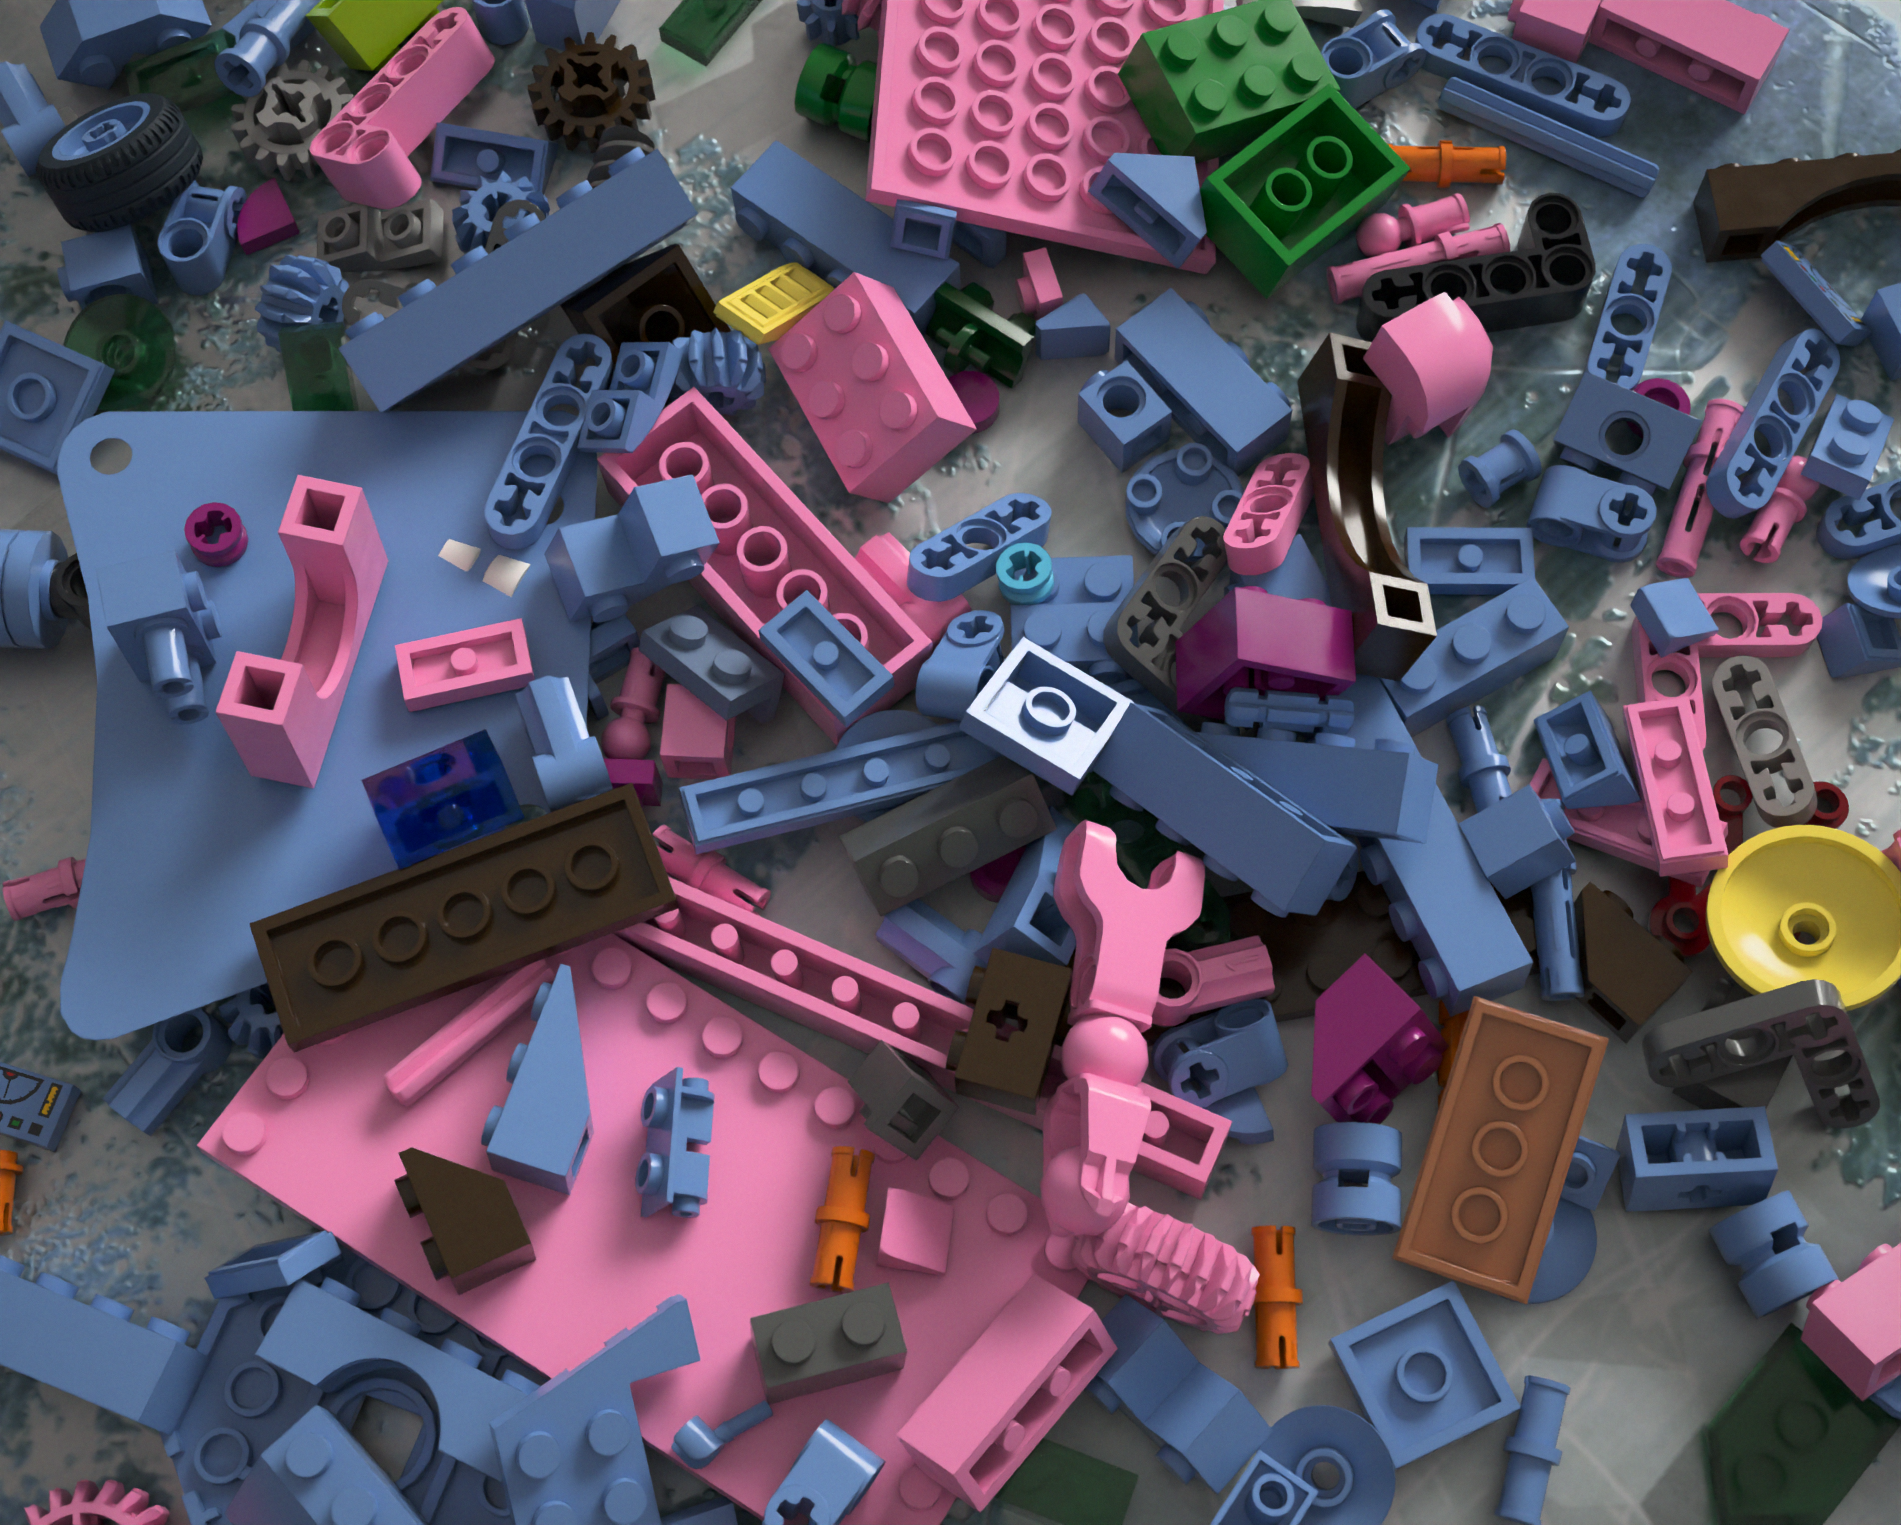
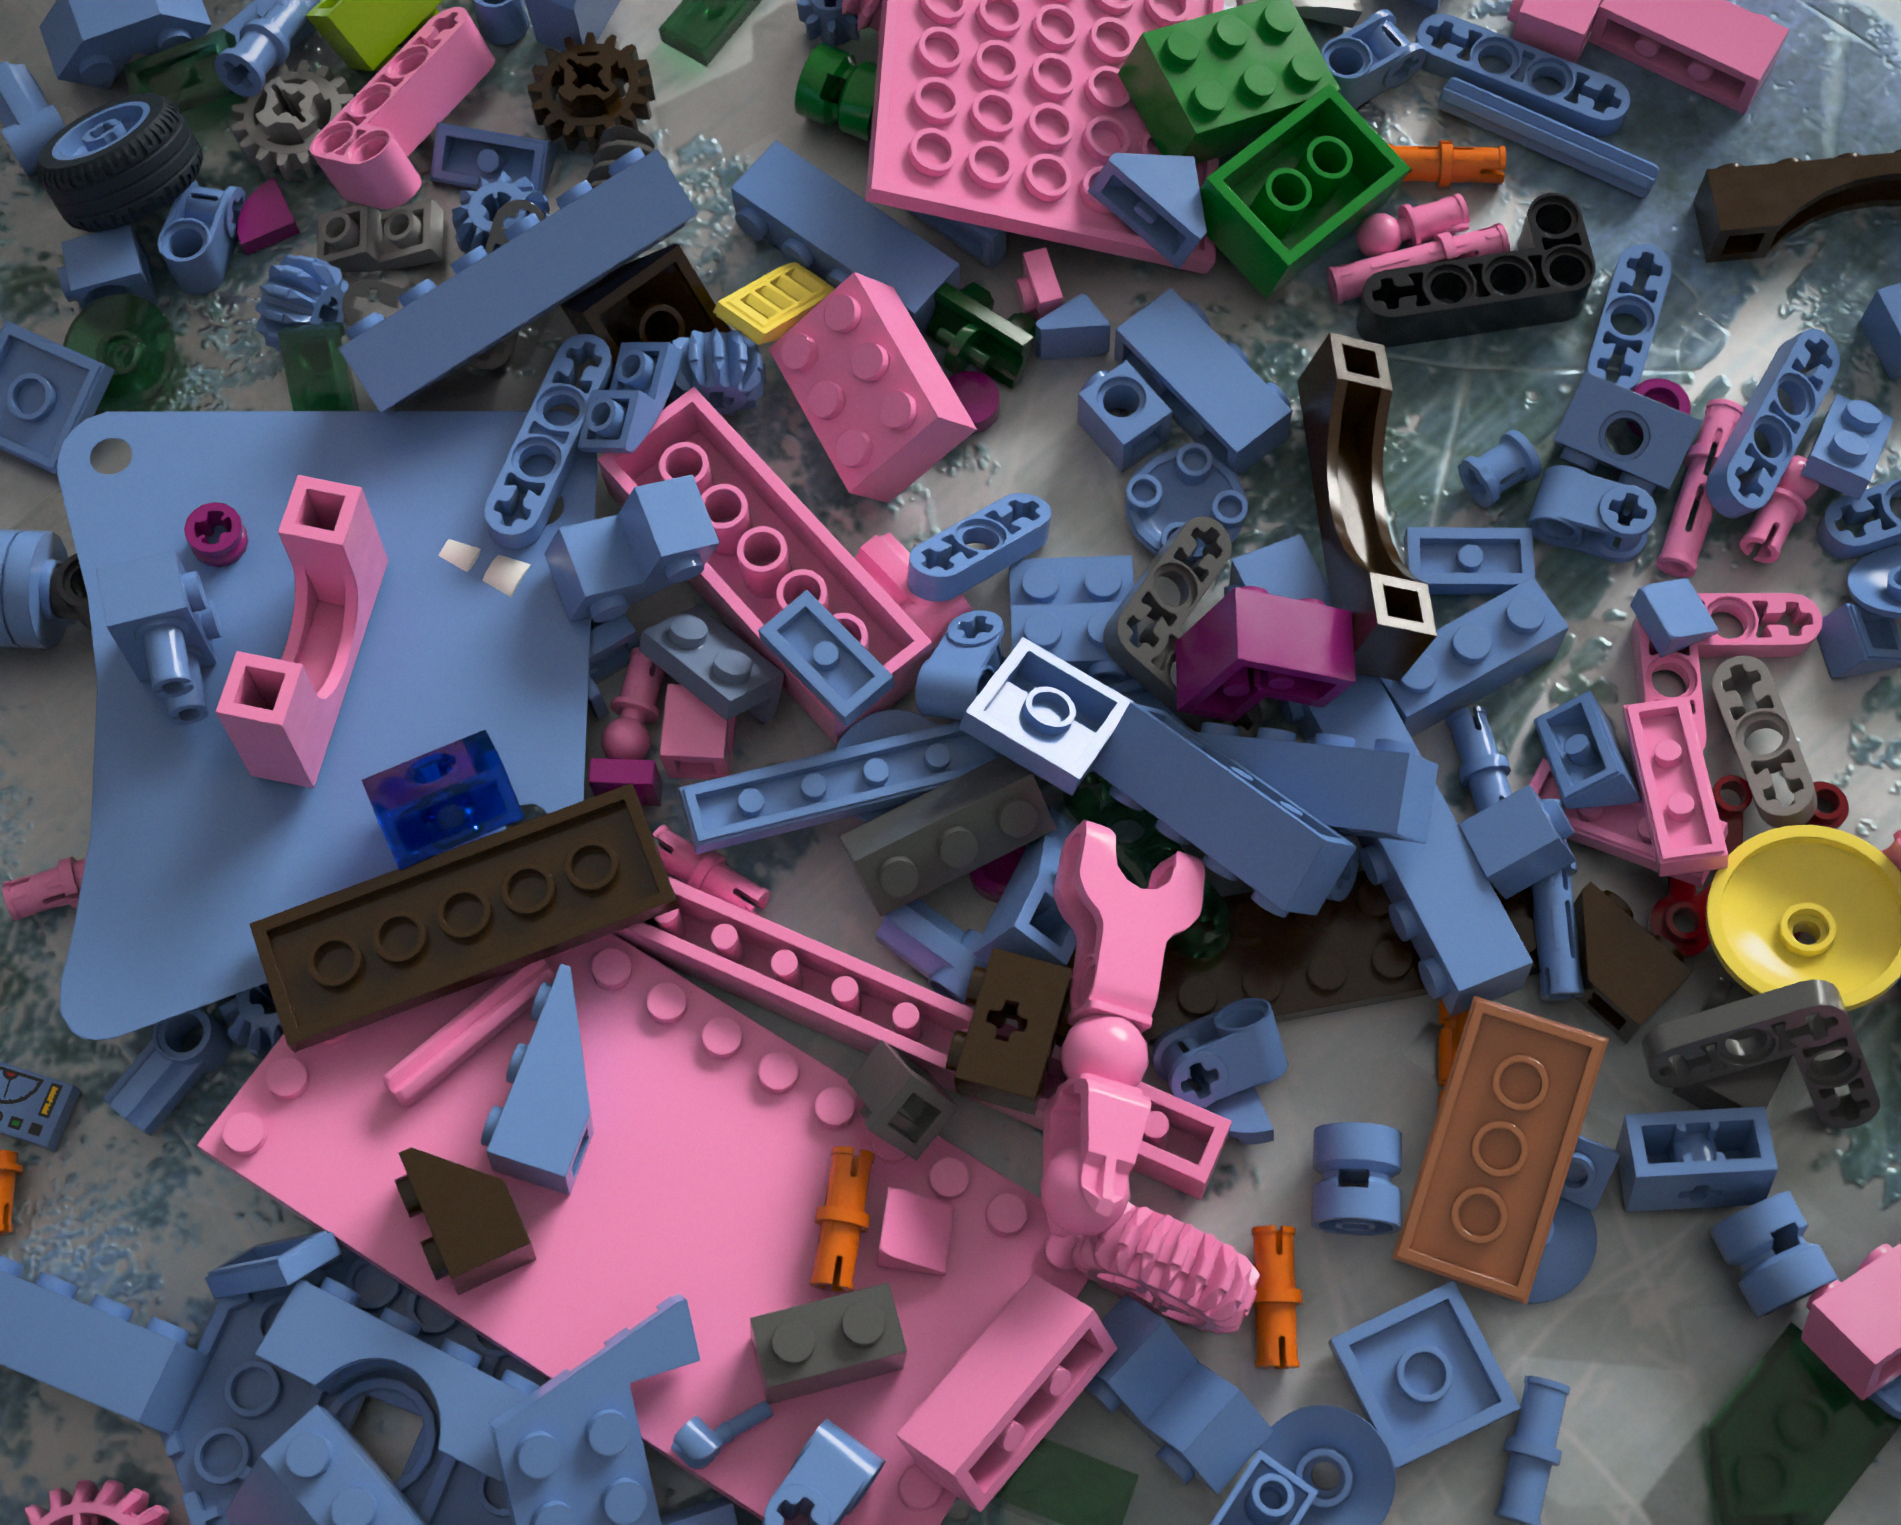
bright pink plate [395,618,535,712] -> none
medium blue piece [515,675,613,812] -> none
medium blue hinge [635,1067,715,1218] -> none
medium blue slope [890,200,957,260] -> none
medium azure bush [996,543,1054,605] -> none
bright pink piece [1151,935,1275,1027] -> none
bright pink beam [1223,453,1314,575] -> none
medium blue axle [1224,687,1354,735] -> none
magenta slope [1311,953,1449,1124] -> none
bright pink brick [1363,292,1493,446] -> none
medium blue tile [1760,241,1872,347] -> none

